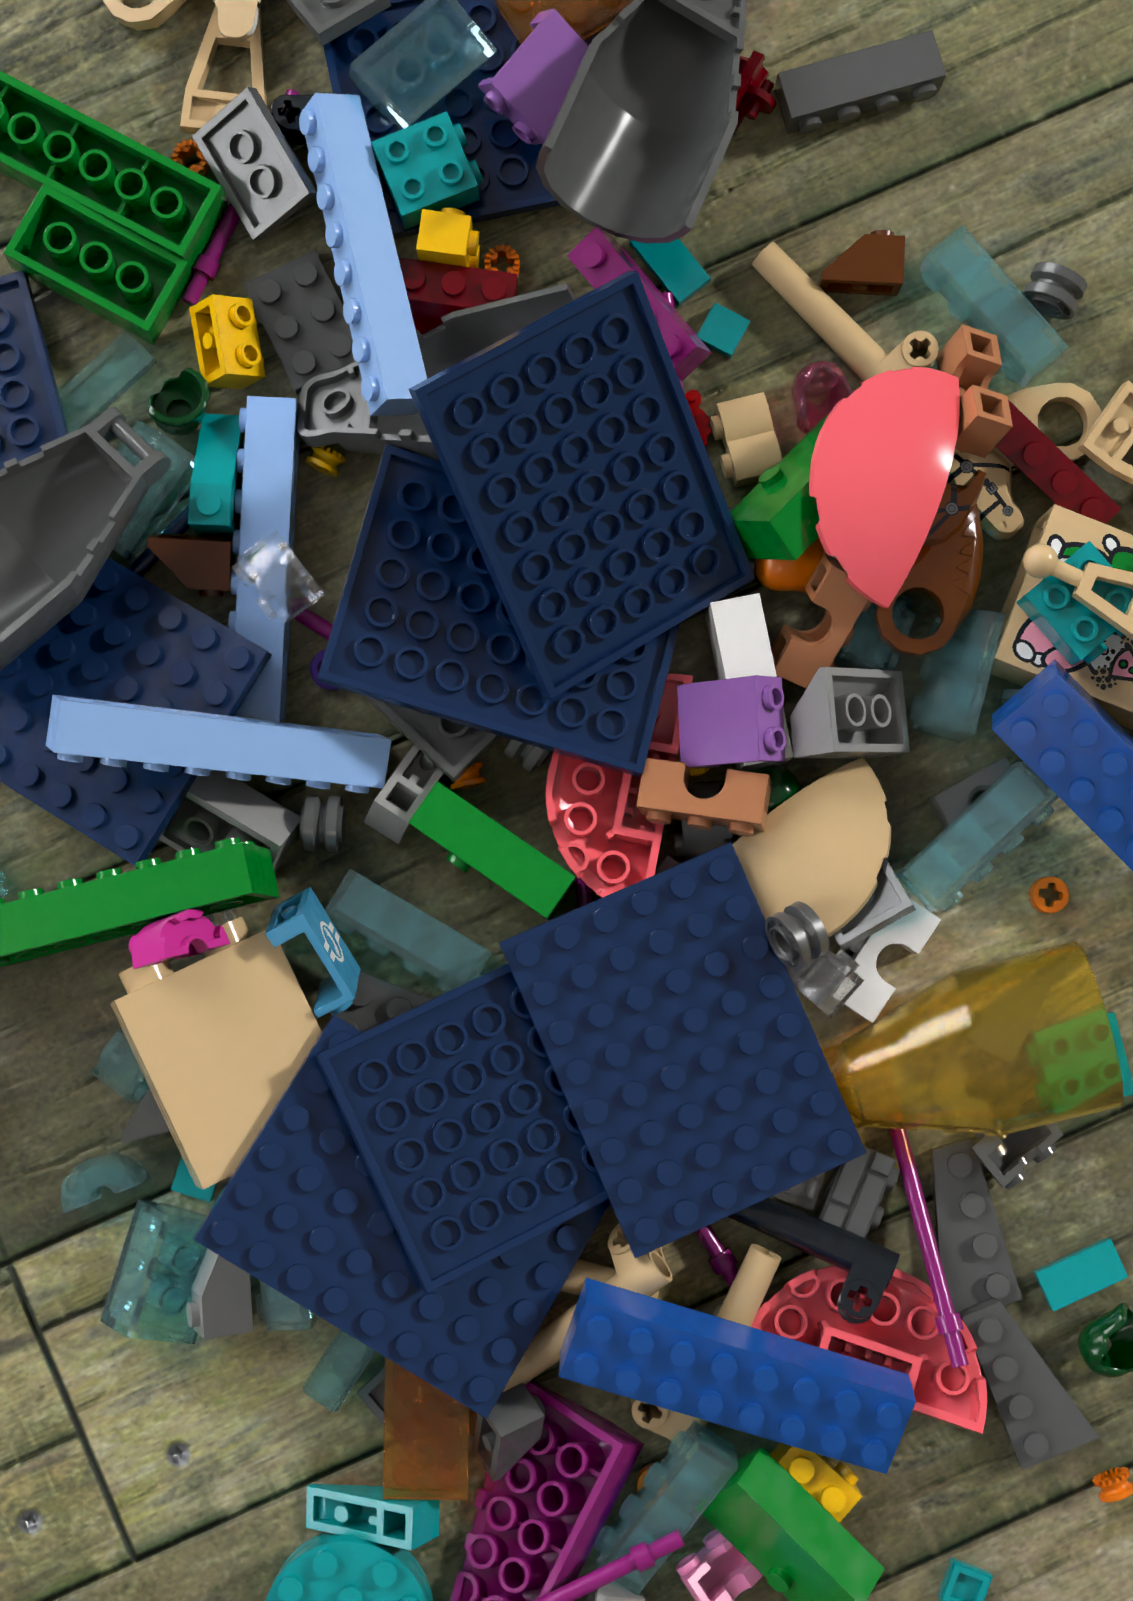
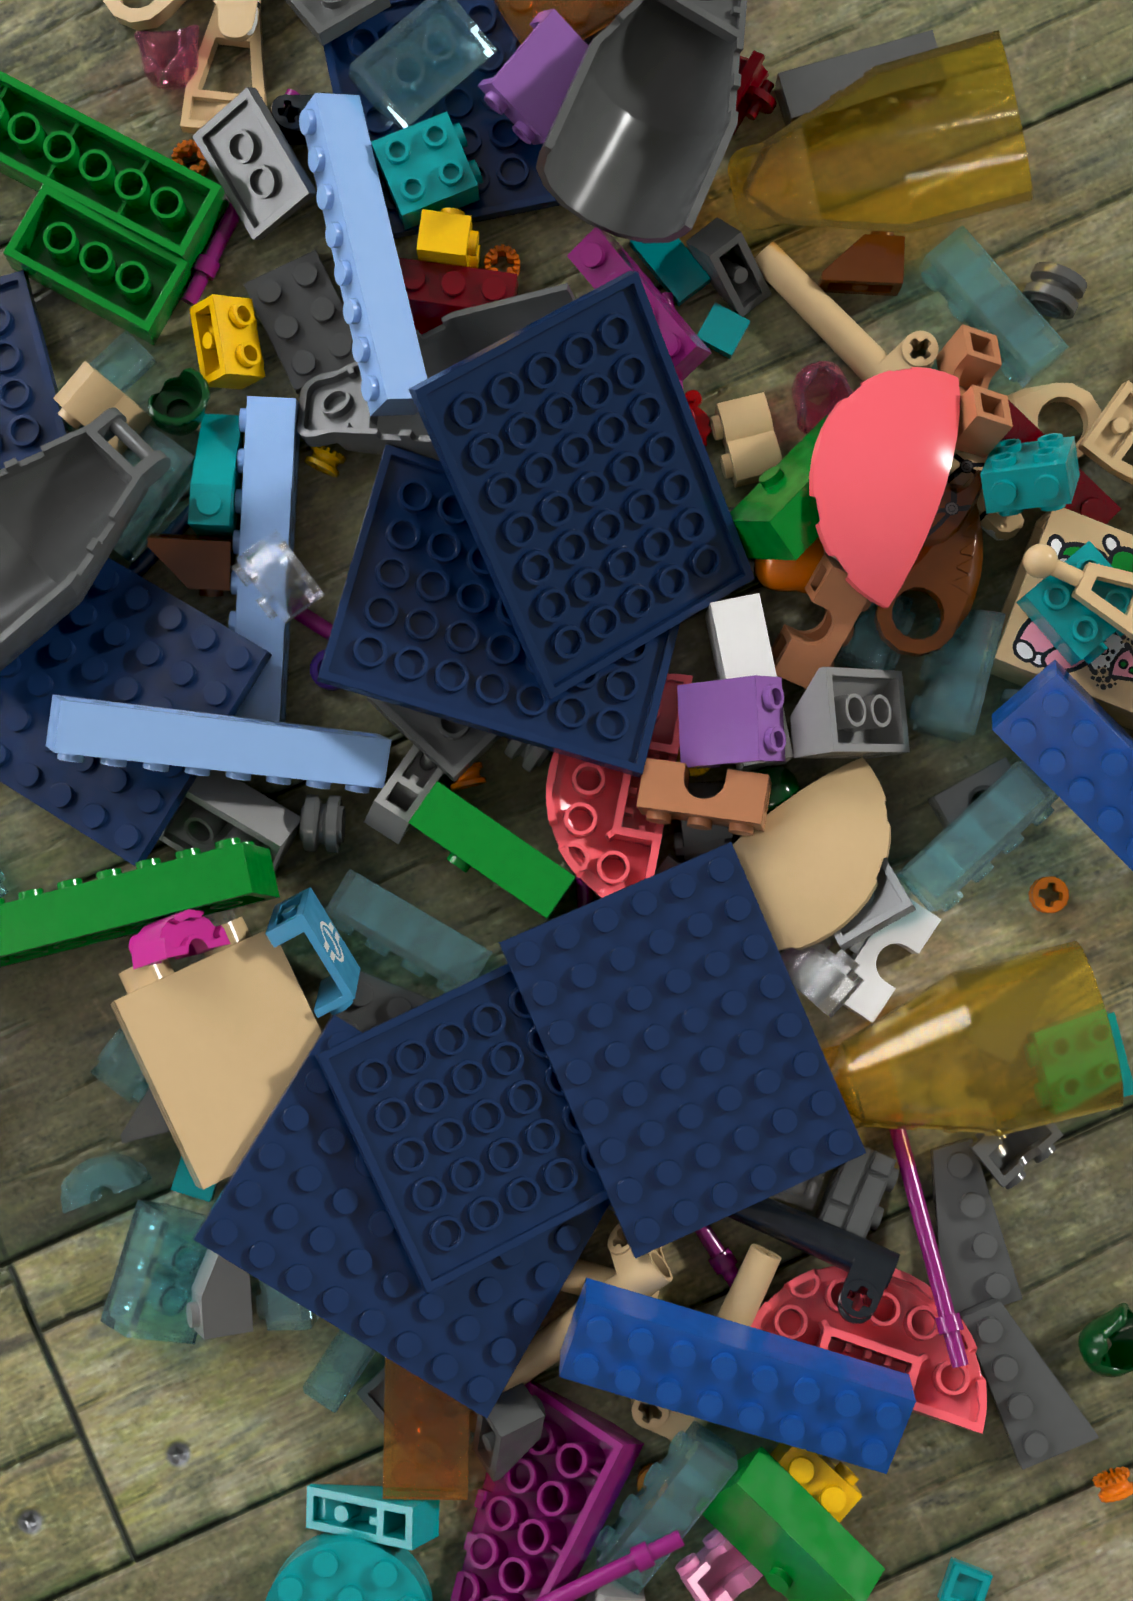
flat silver wheel [765,901,829,970] -> none
teal tile [1033,1237,1128,1312] -> none
none -> tan brick [53,361,152,455]
none -> clear pink hair [134,25,200,90]
none -> dark grey slope [686,217,772,317]
none -> clear yellow windscreen [728,30,1034,234]
none -> teal brick [980,433,1080,516]

